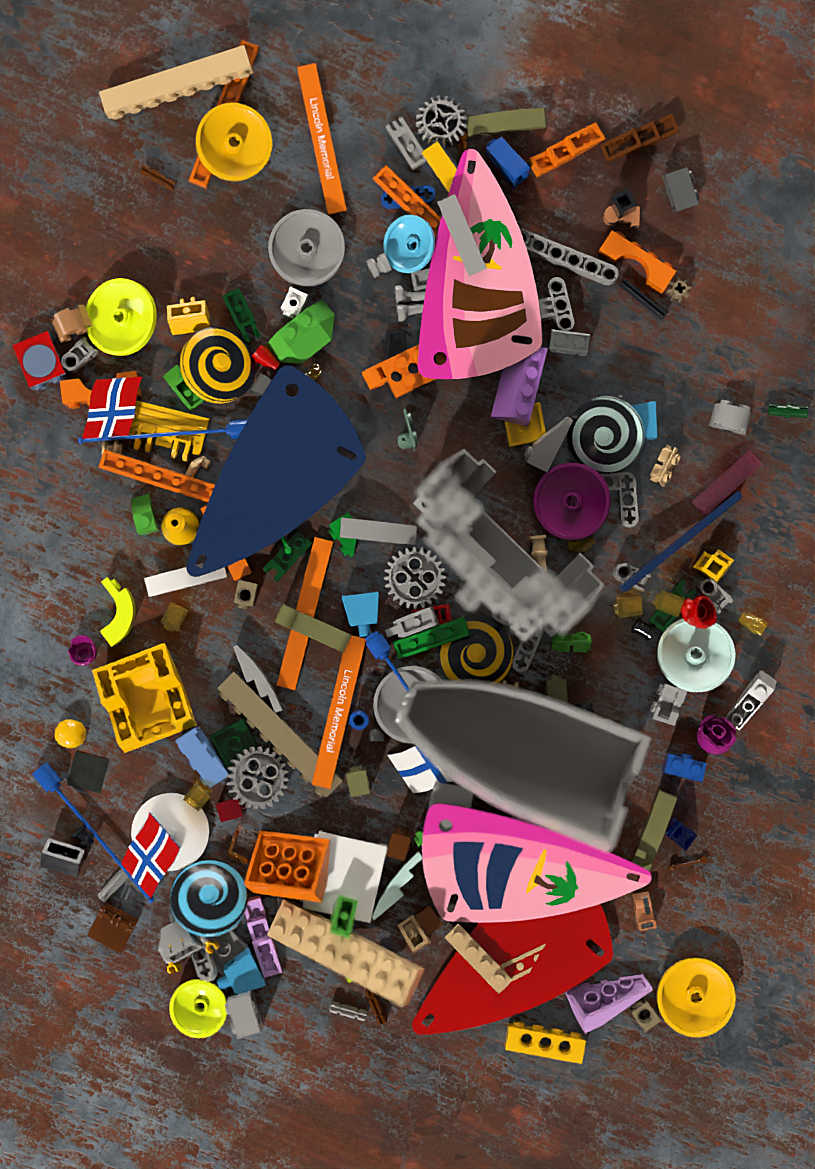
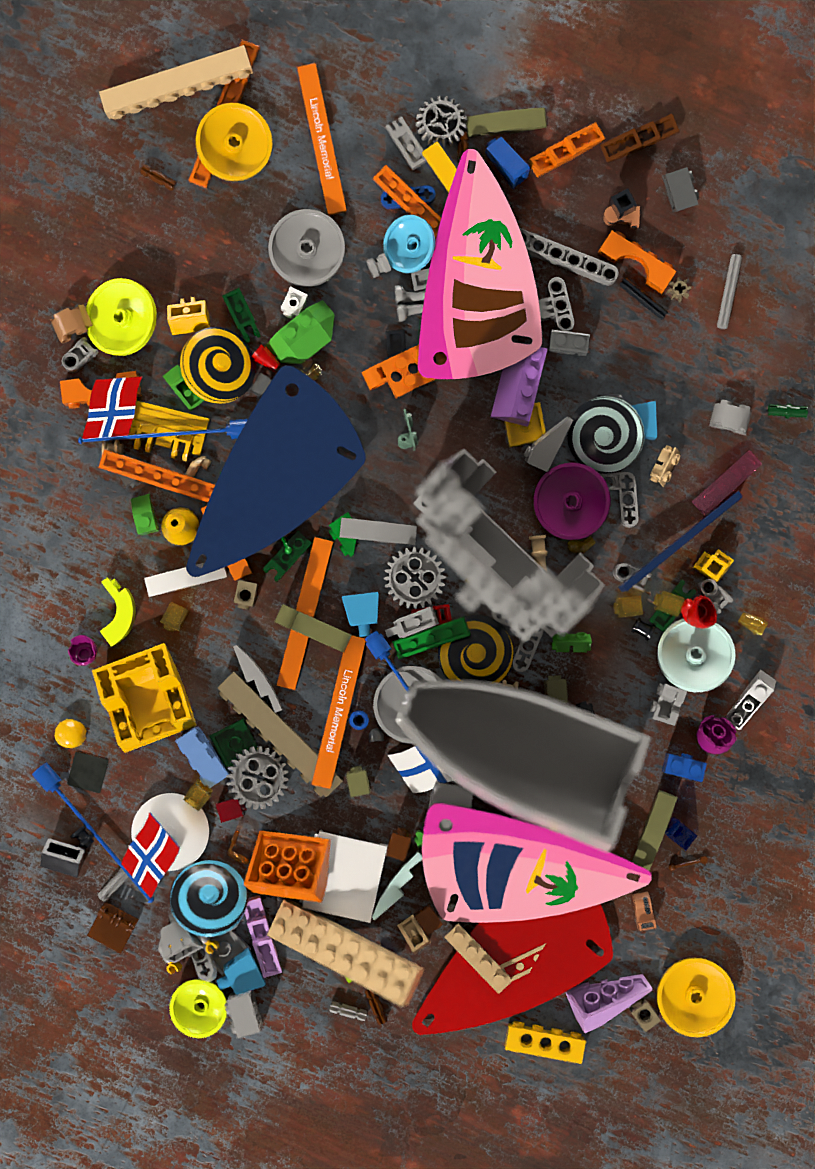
panel [12,331,68,391] -> none
bright green slope [330,895,358,938] -> none
light grey slope [437,194,487,276] -> none
none -> light grey axle [717,254,742,329]

